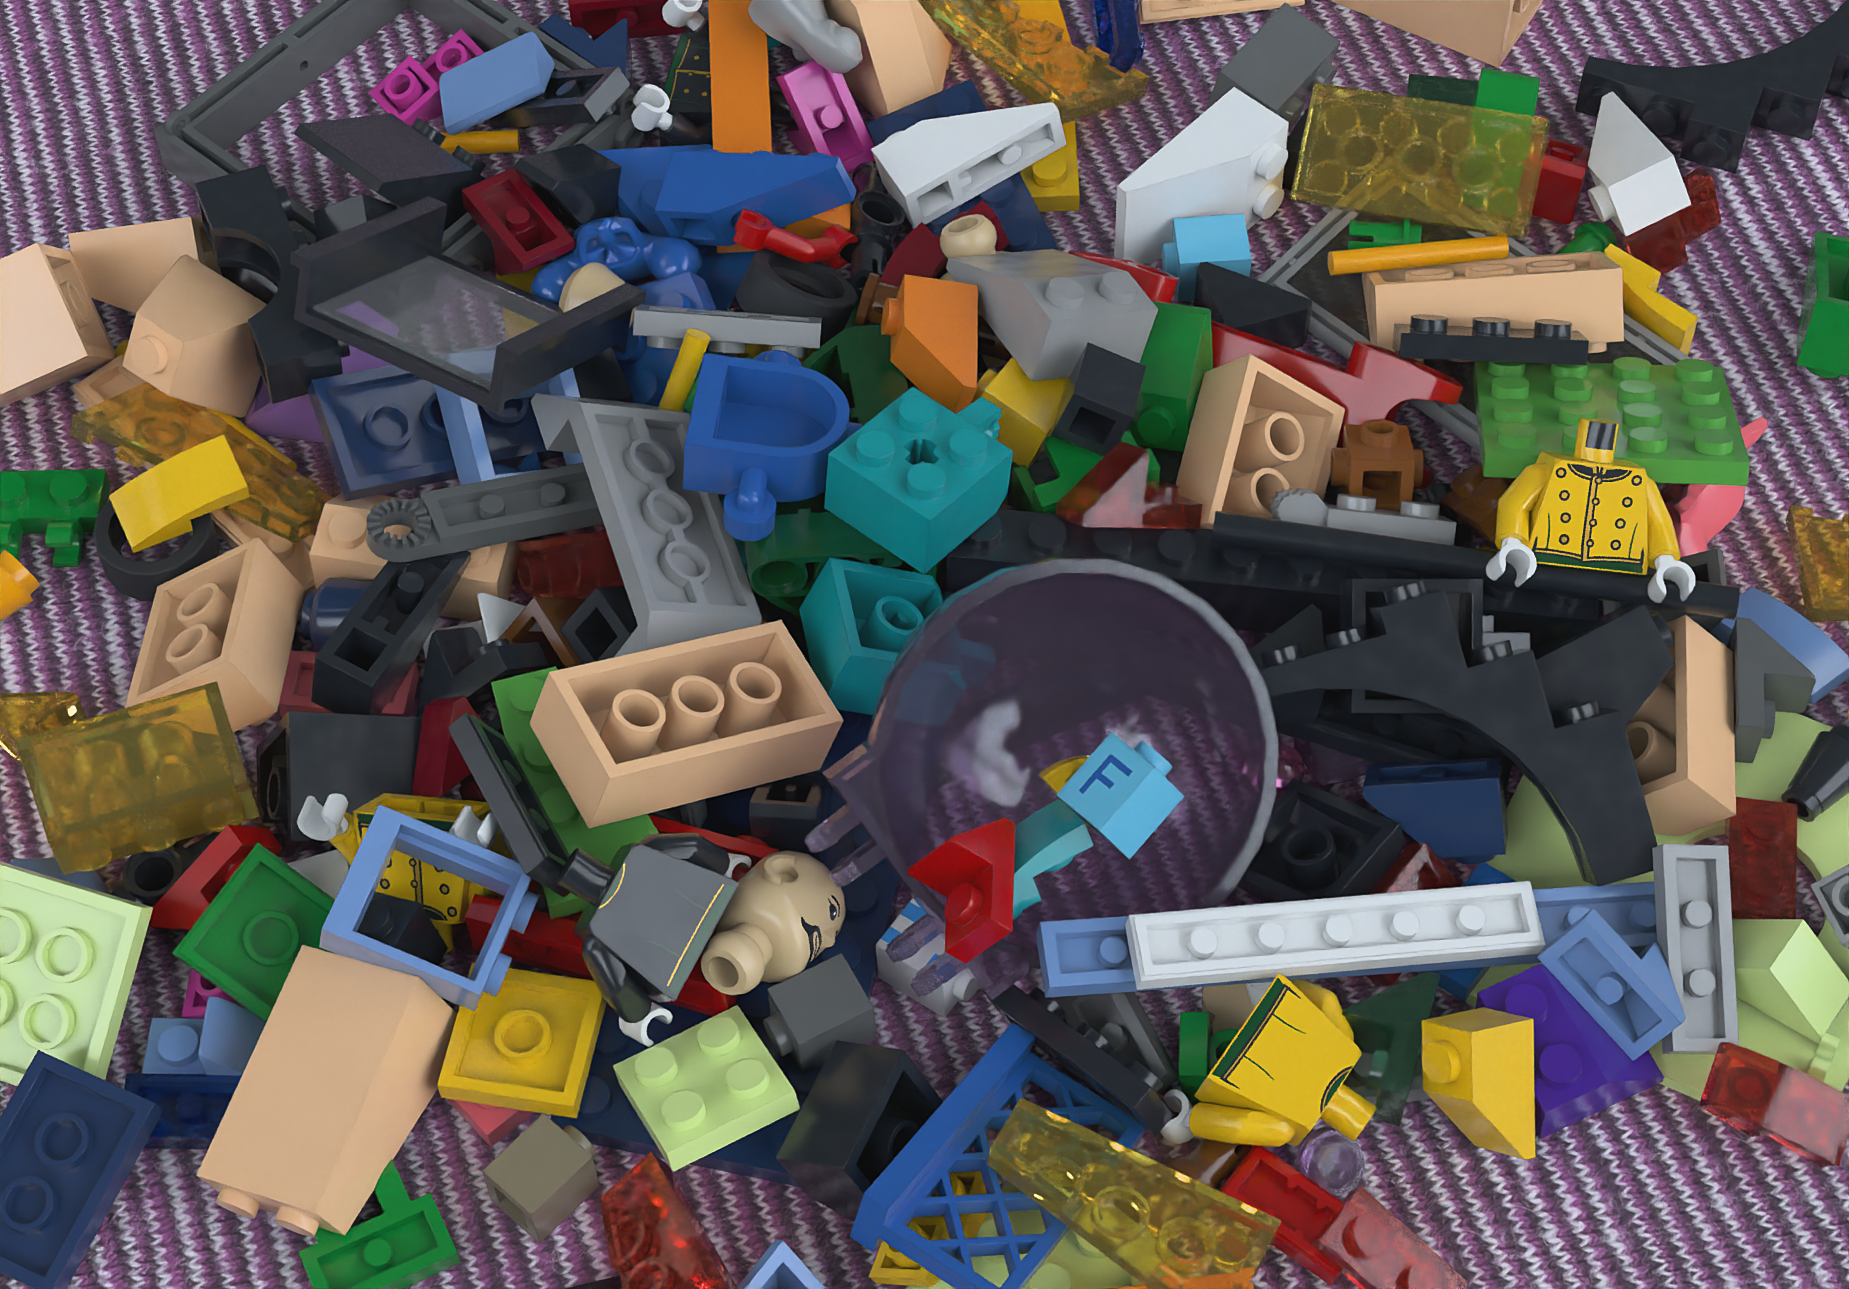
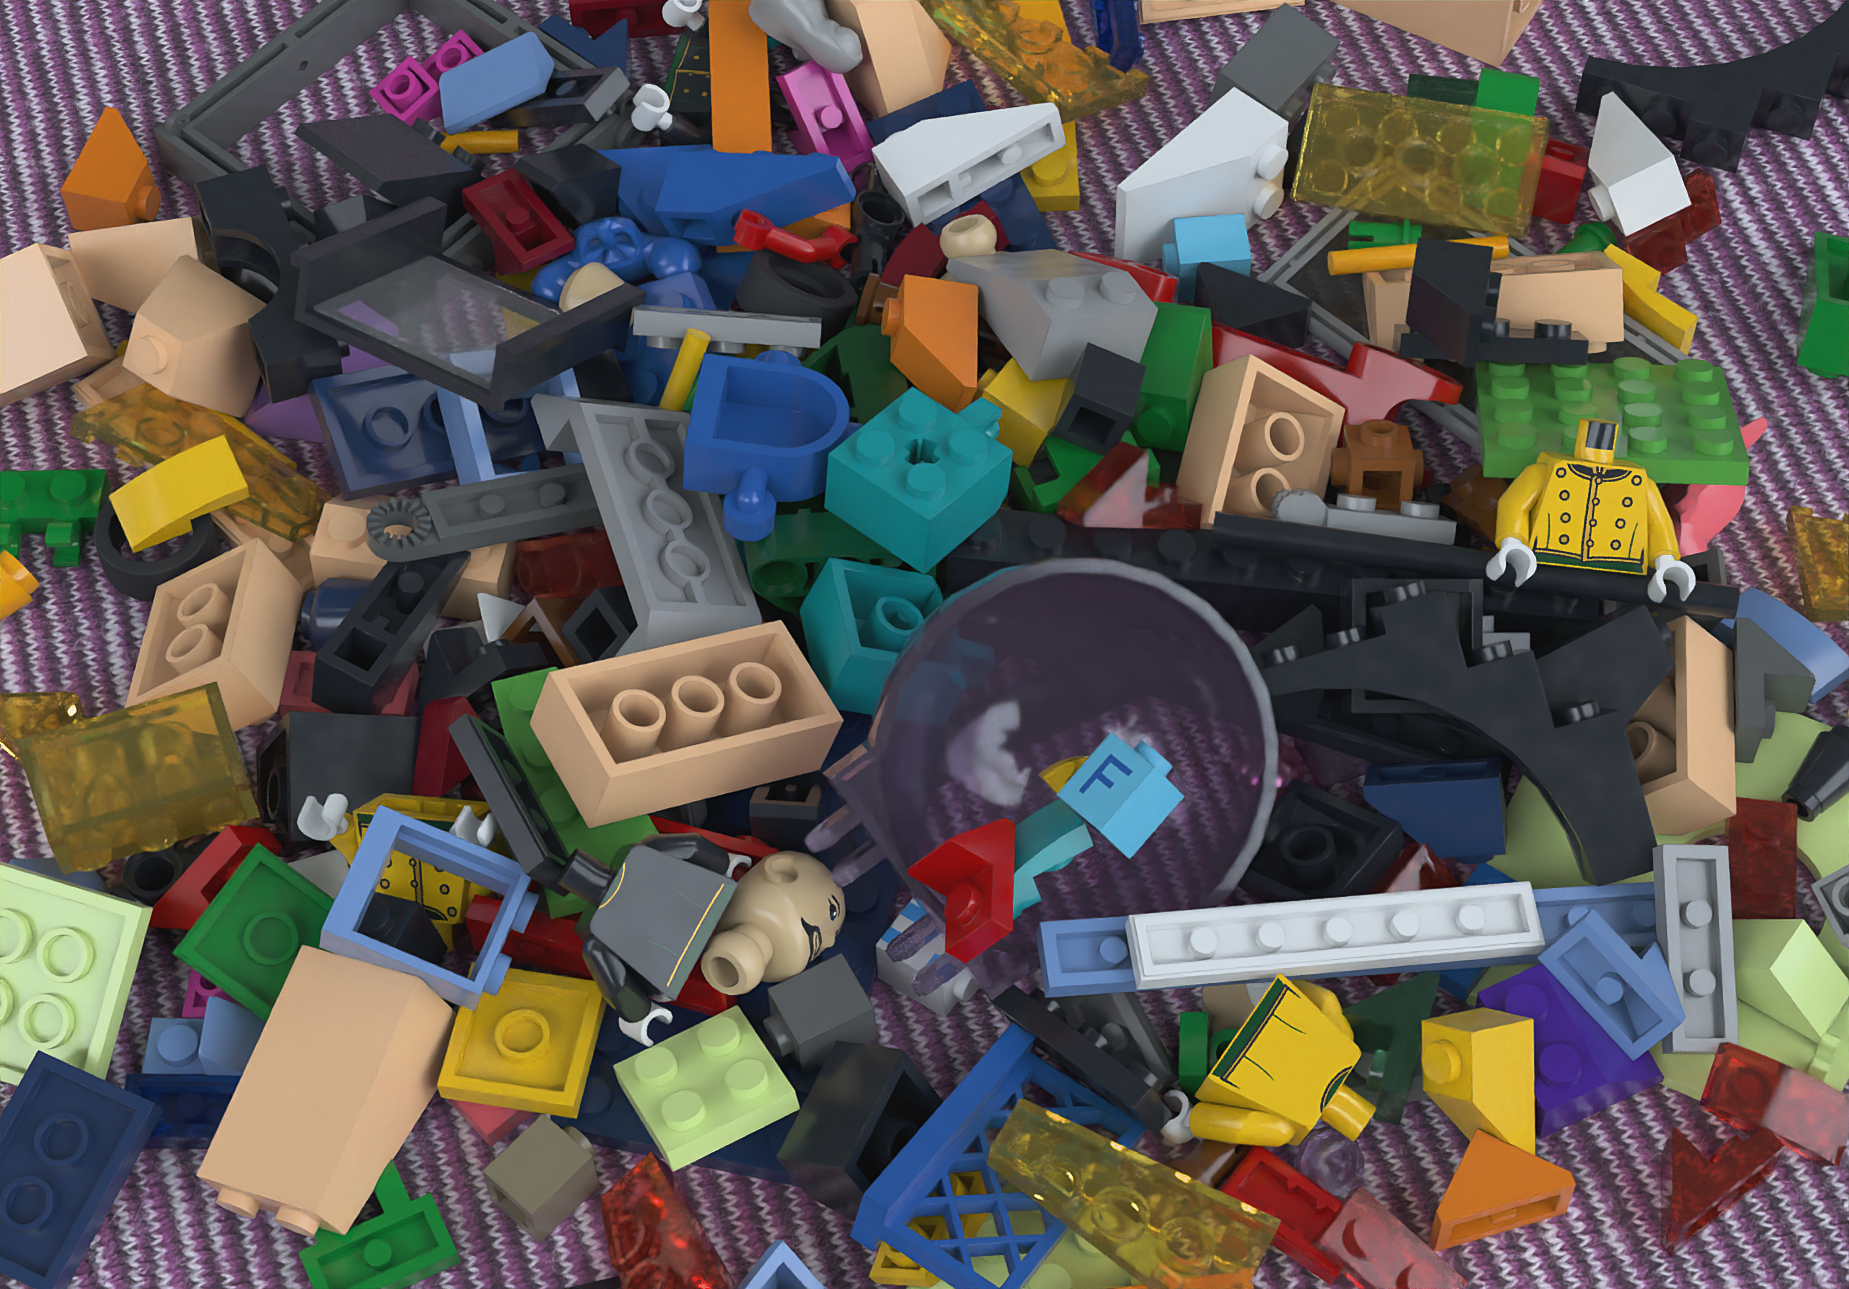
none -> orange slope [60,106,161,231]
none -> black slope [1405,237,1502,368]
none -> orange slope [1429,1129,1576,1252]
none -> clear red slope [1661,1125,1785,1256]

